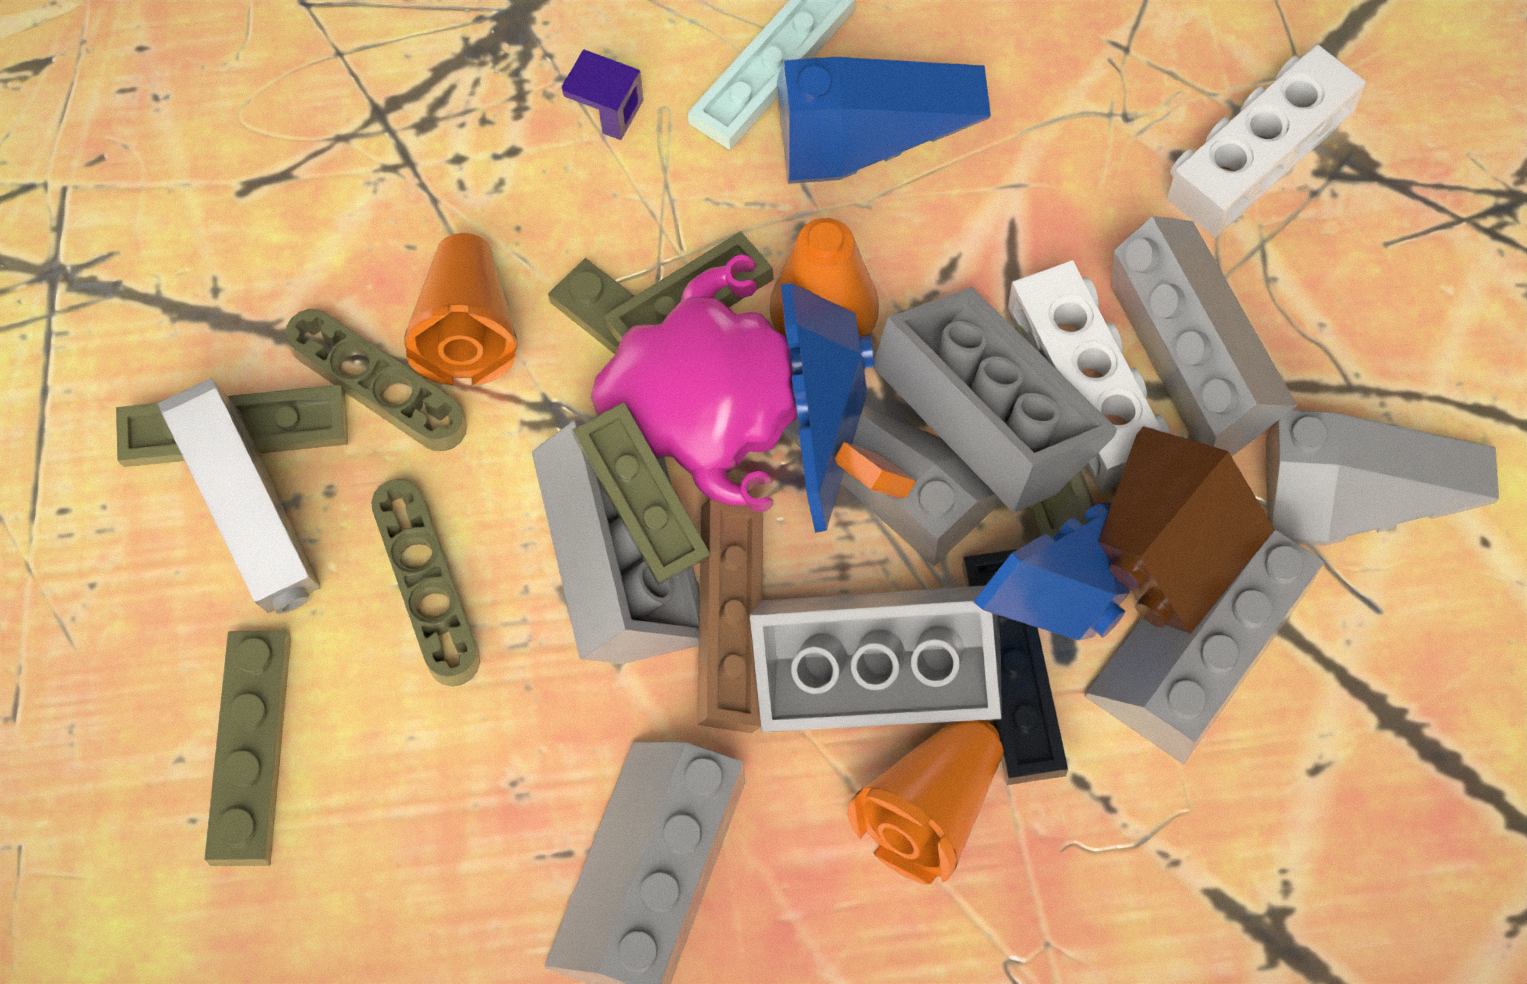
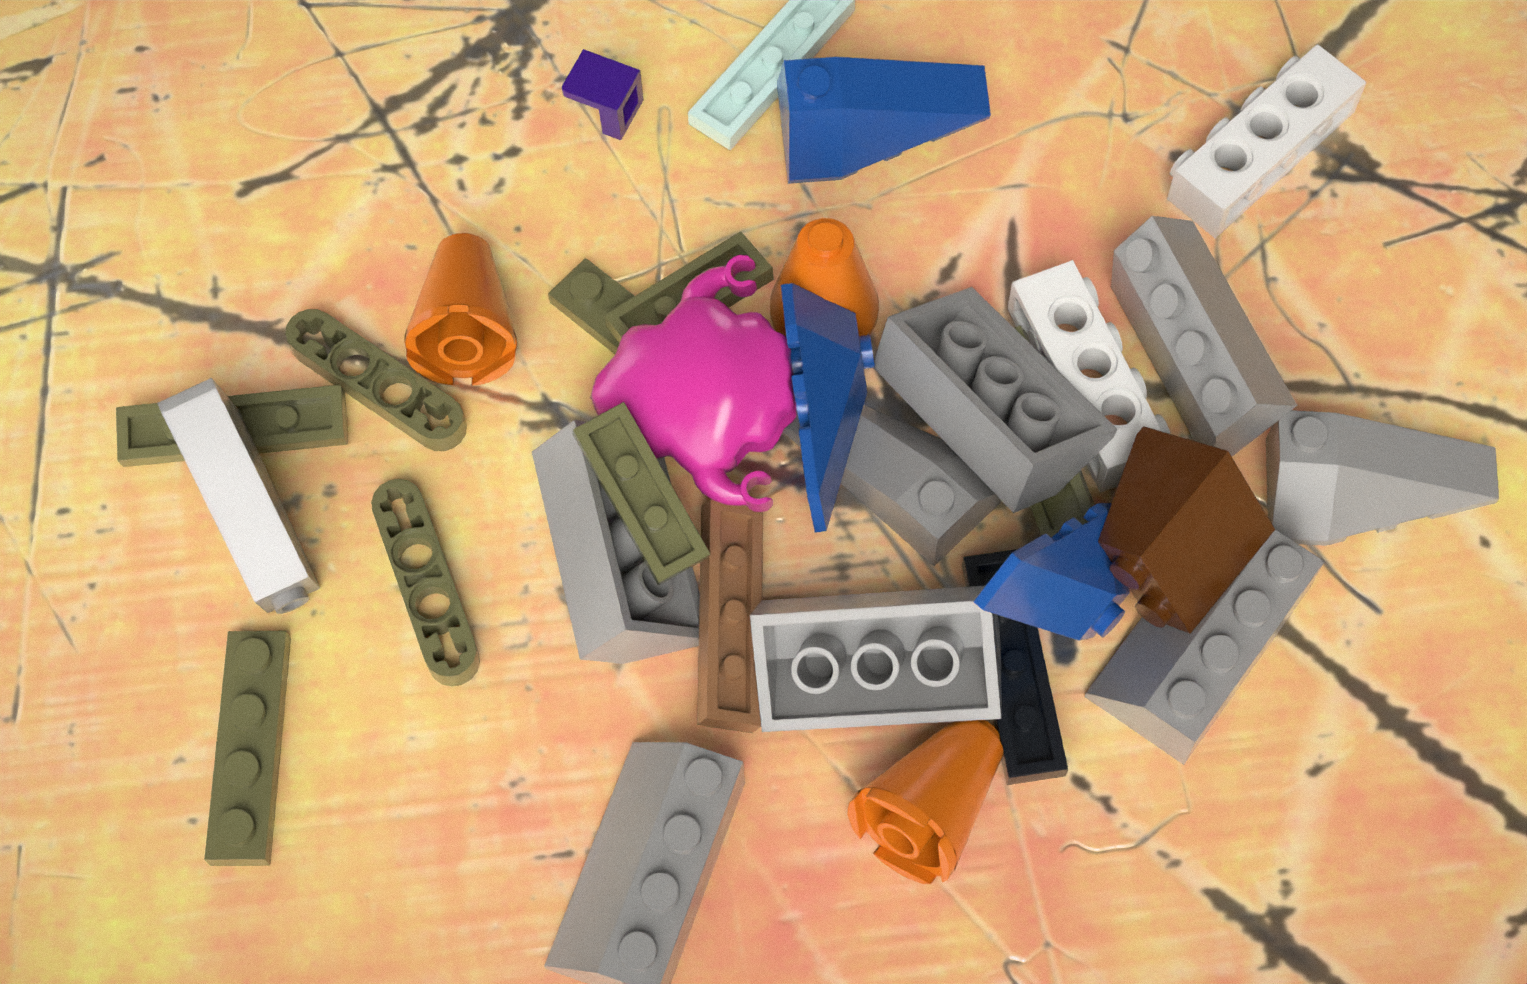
orange tile [834,442,916,499] -> none

